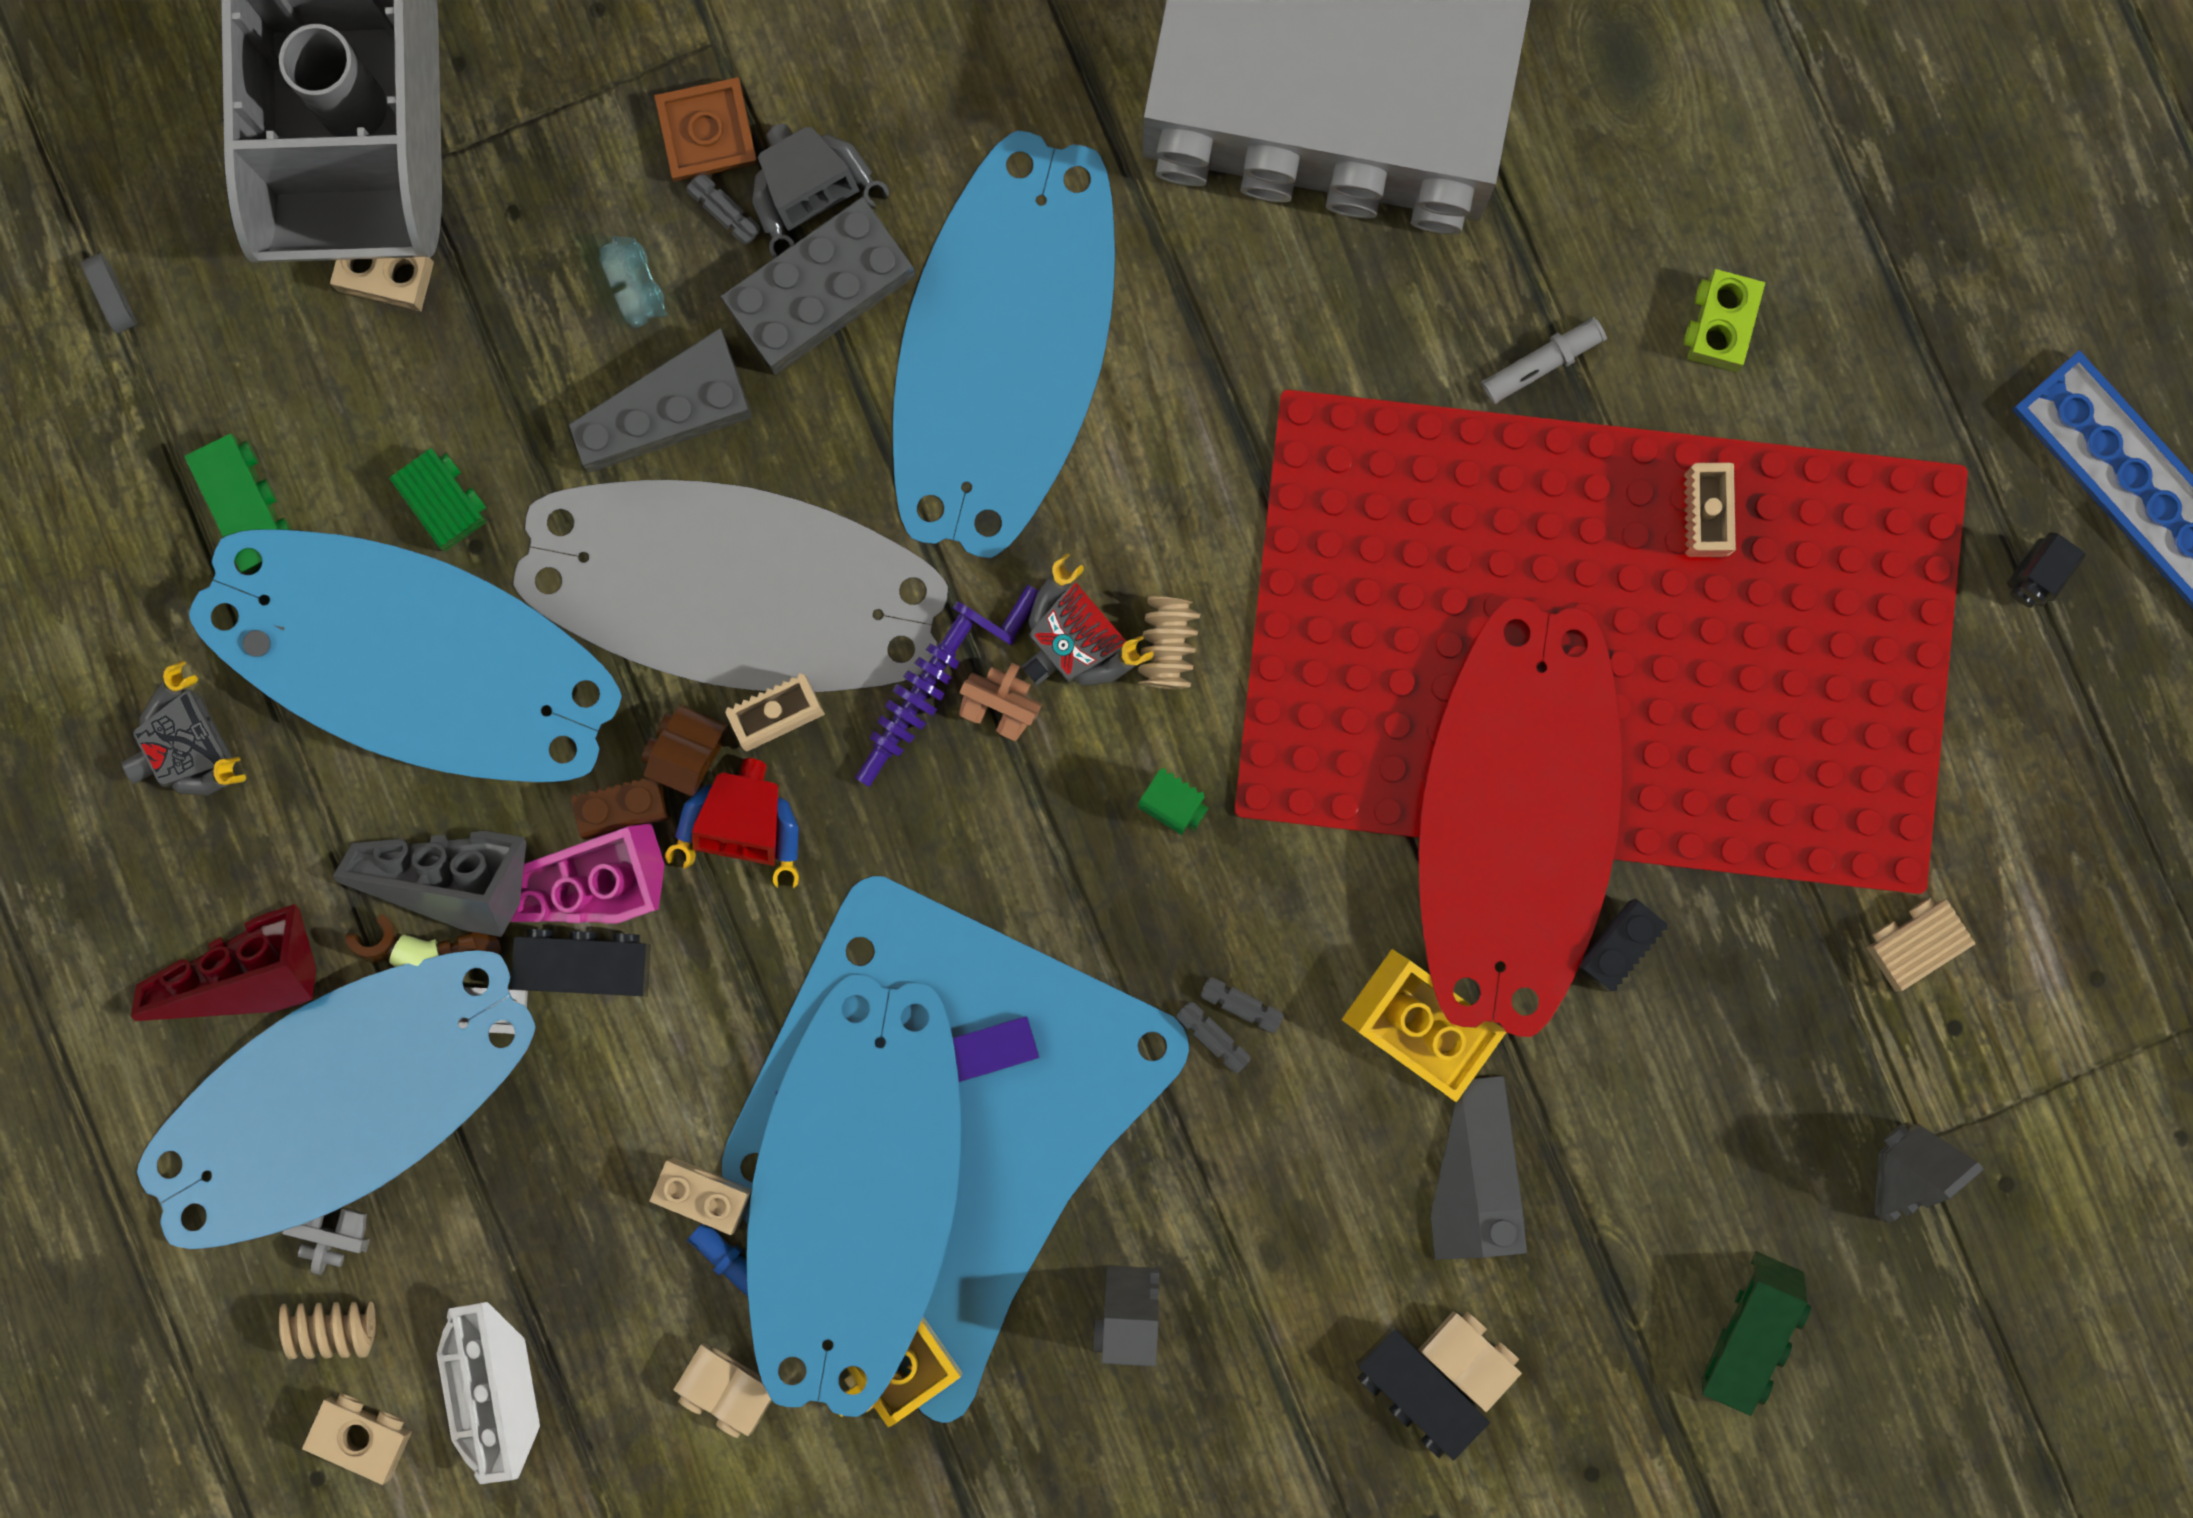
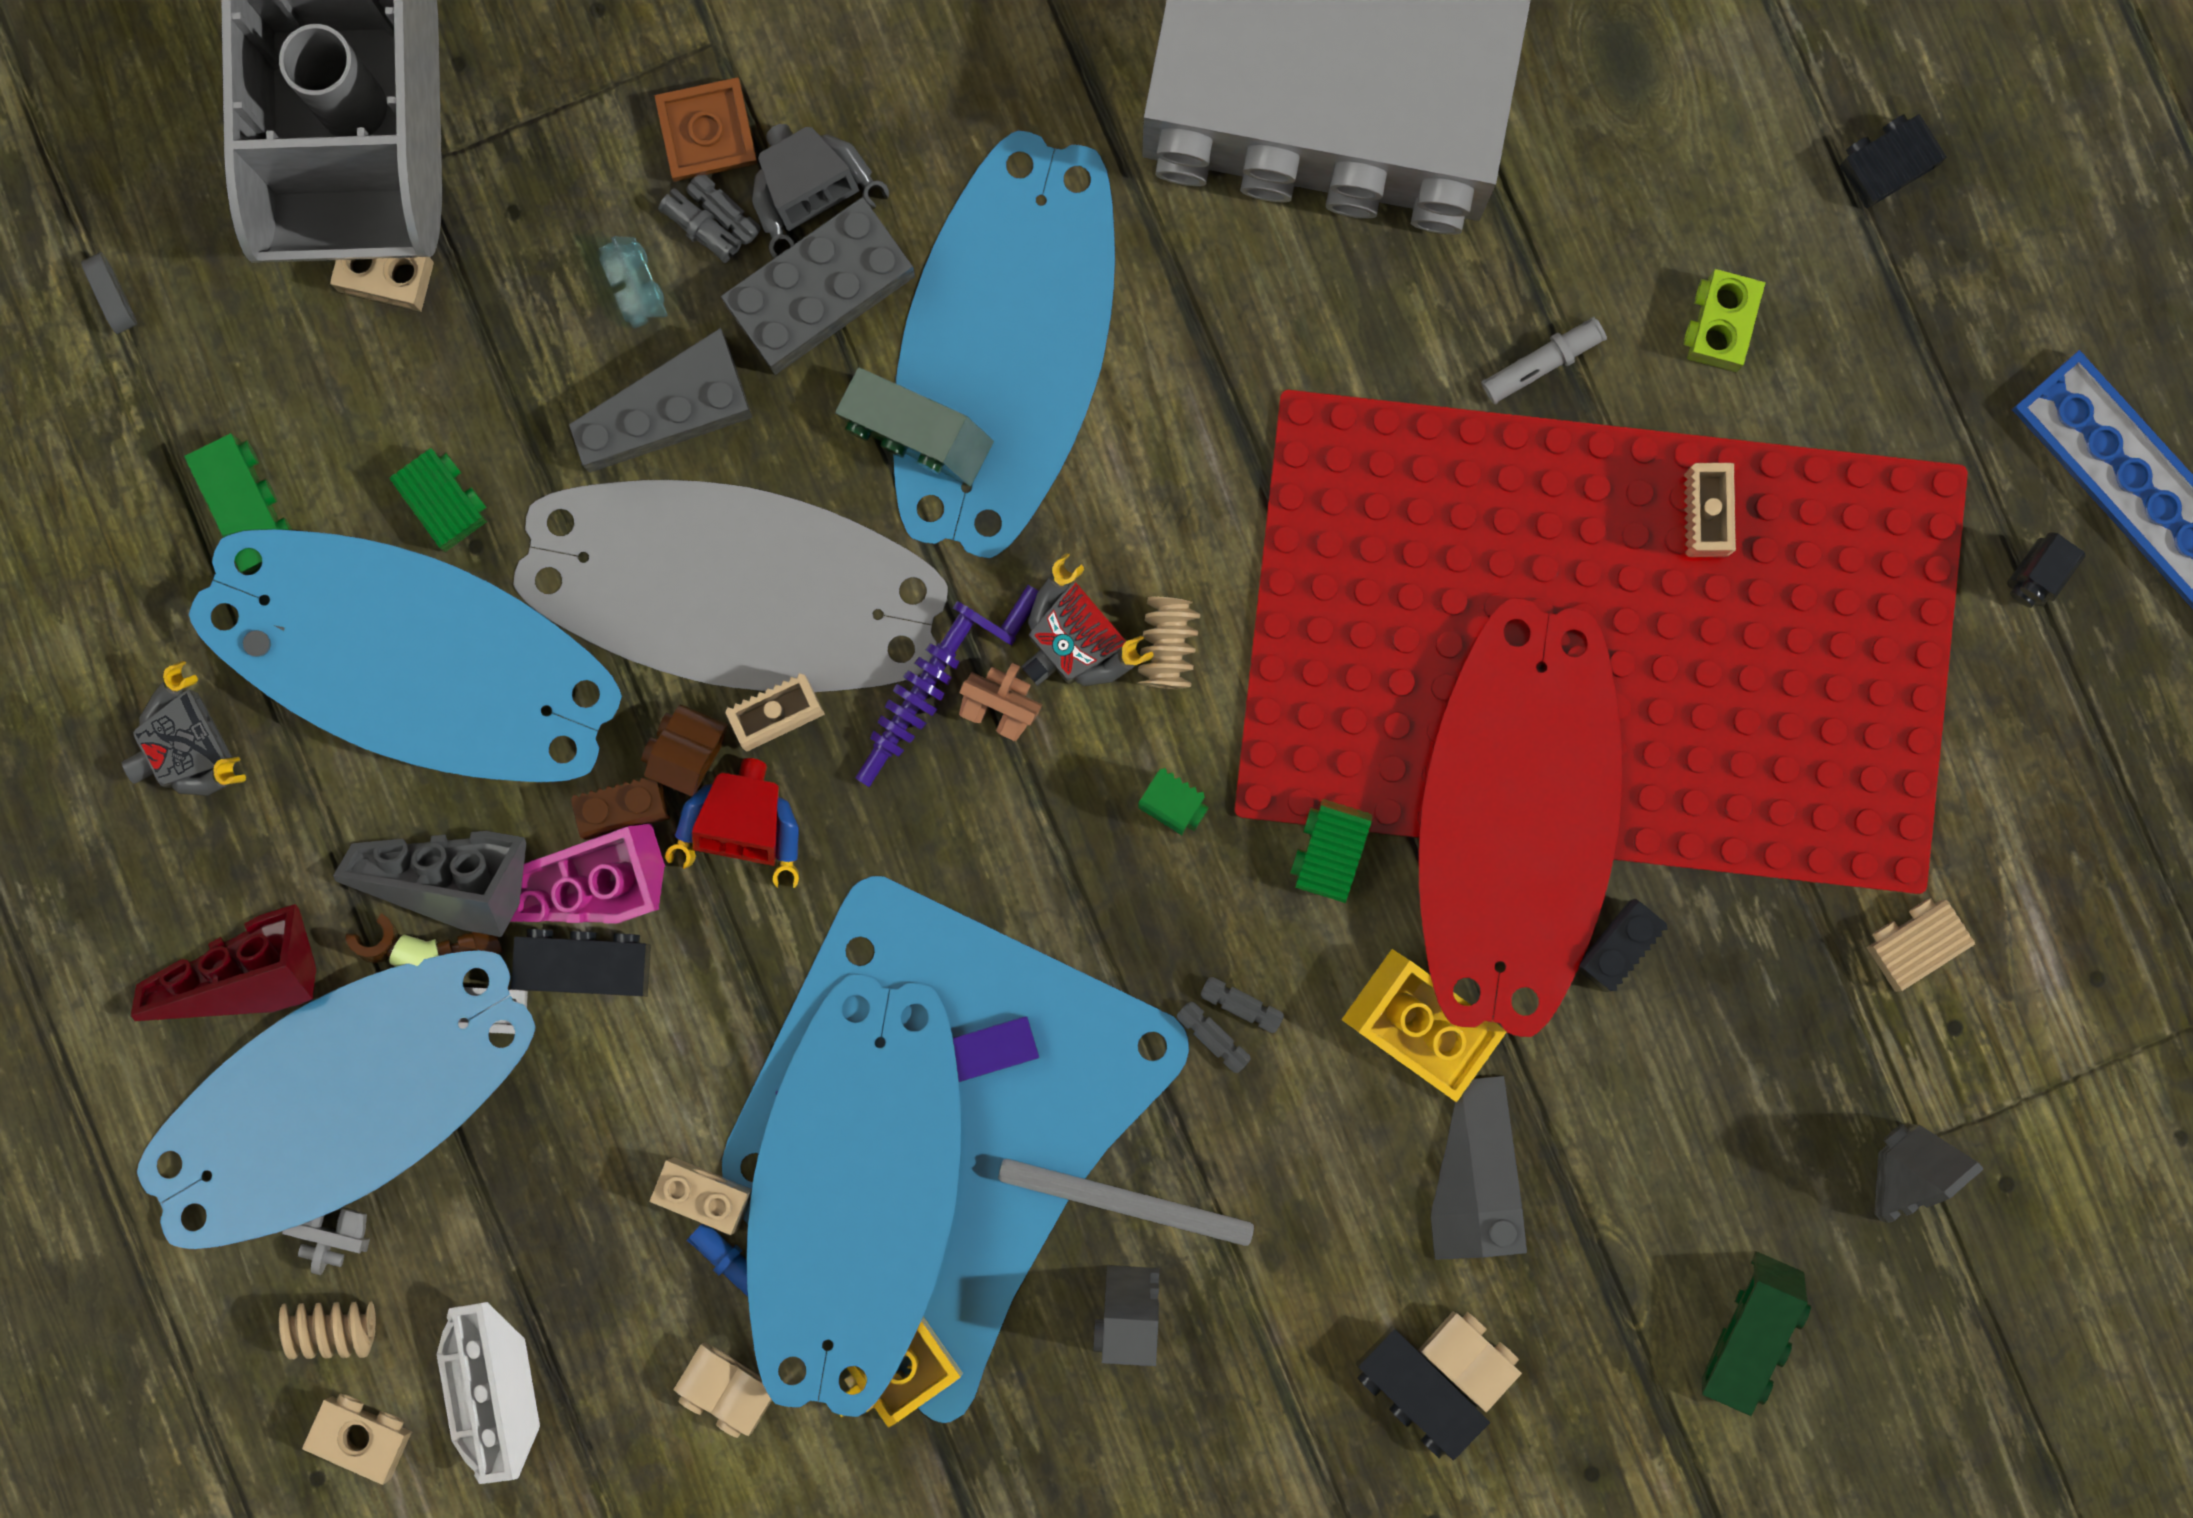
none -> dark grey pin [658,188,742,263]
none -> wedge [835,367,994,487]
none -> light grey axle [998,1159,1254,1246]
none -> green brick [1290,799,1372,903]
none -> black brick [1840,114,1947,209]

